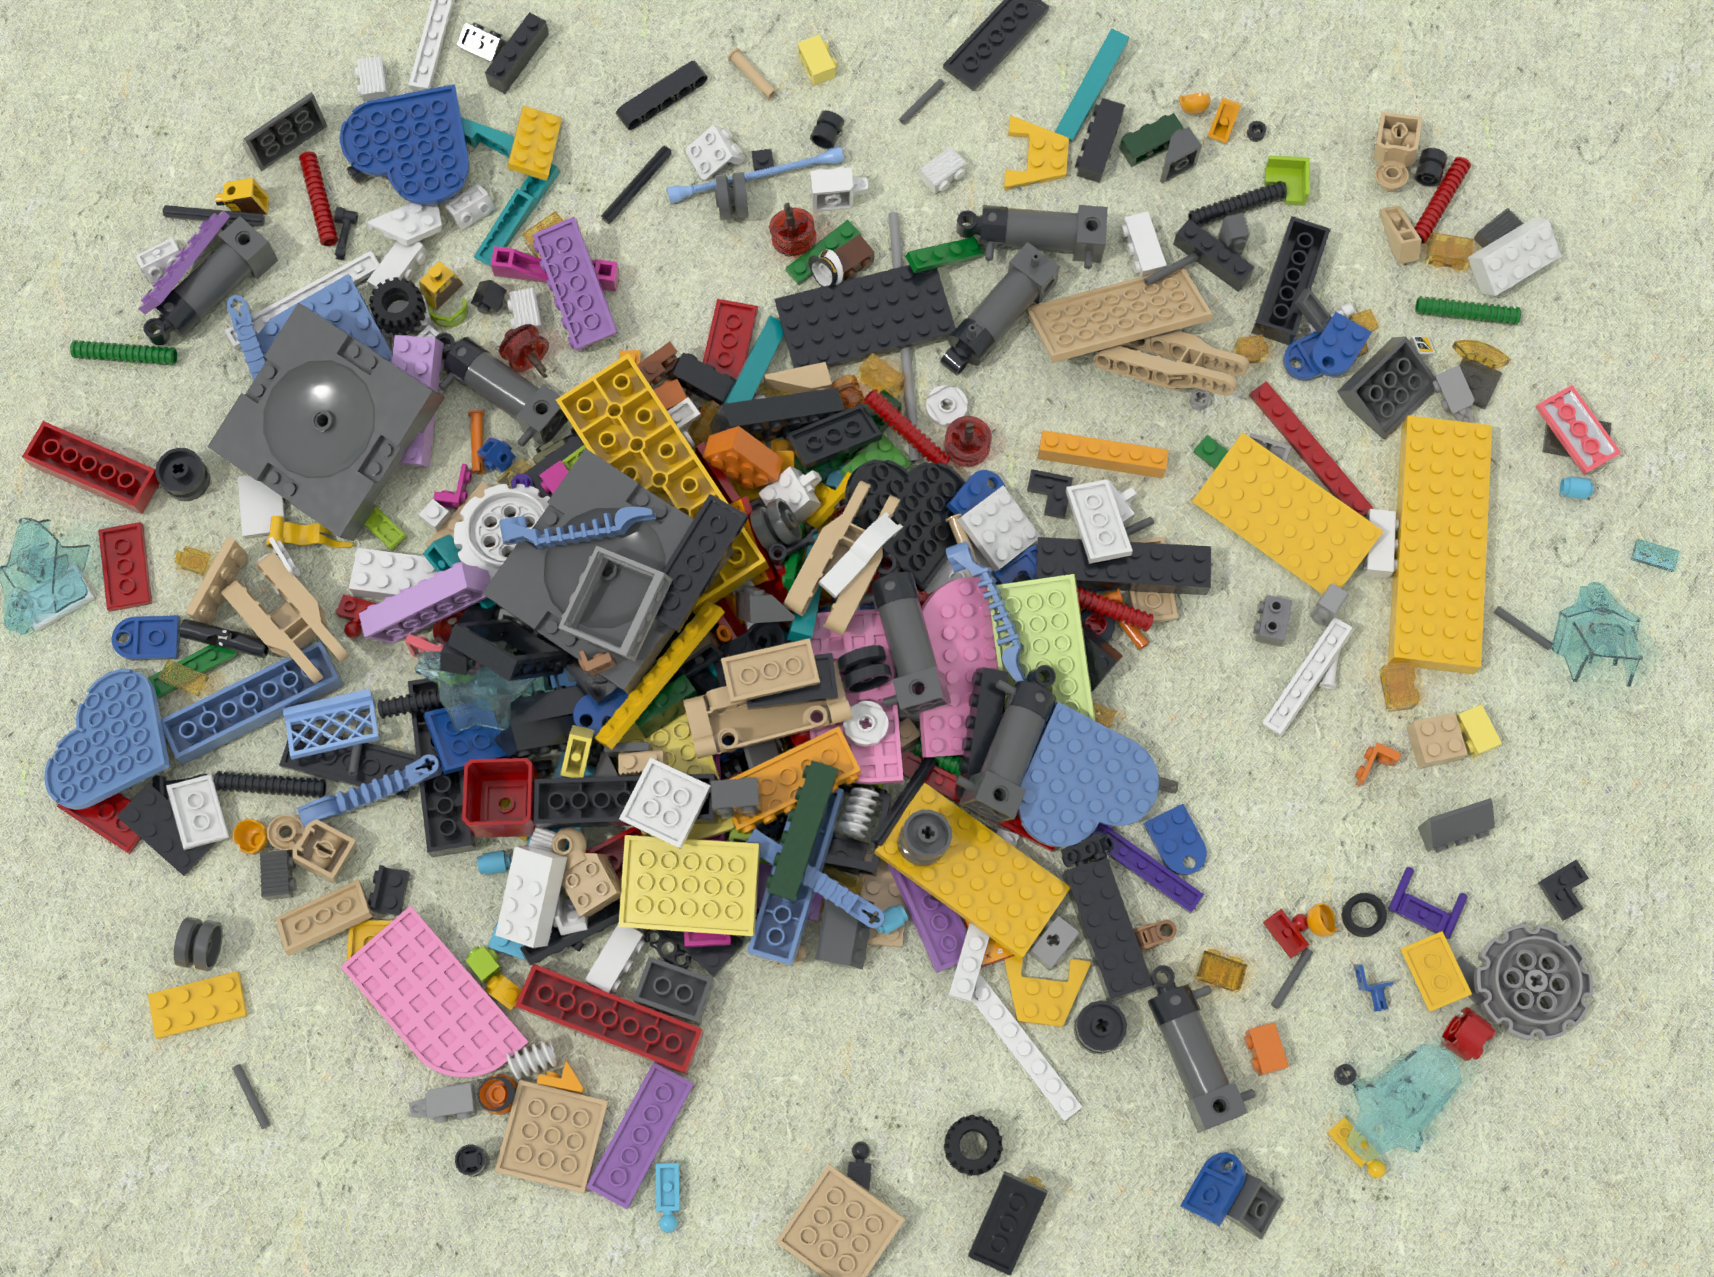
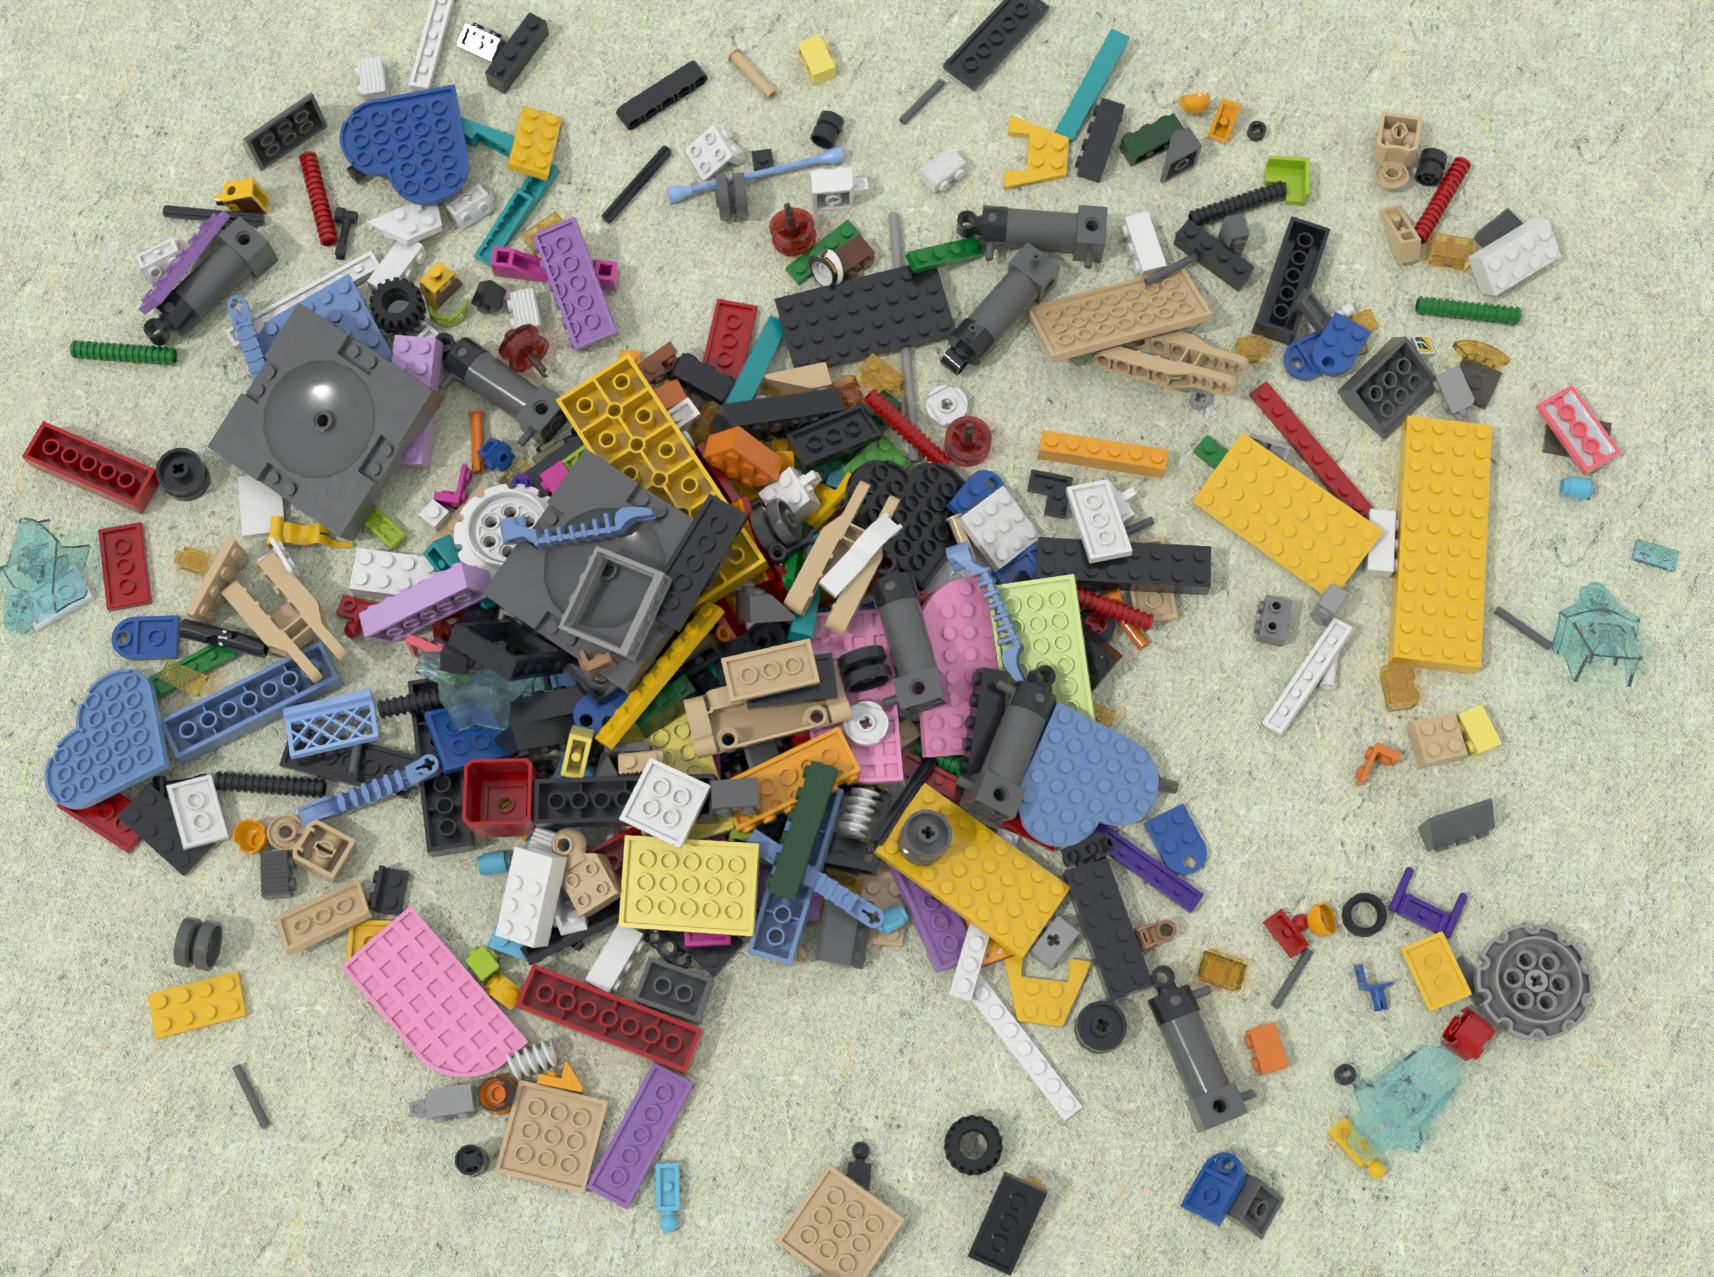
black plate [1538,859,1589,921] -> none

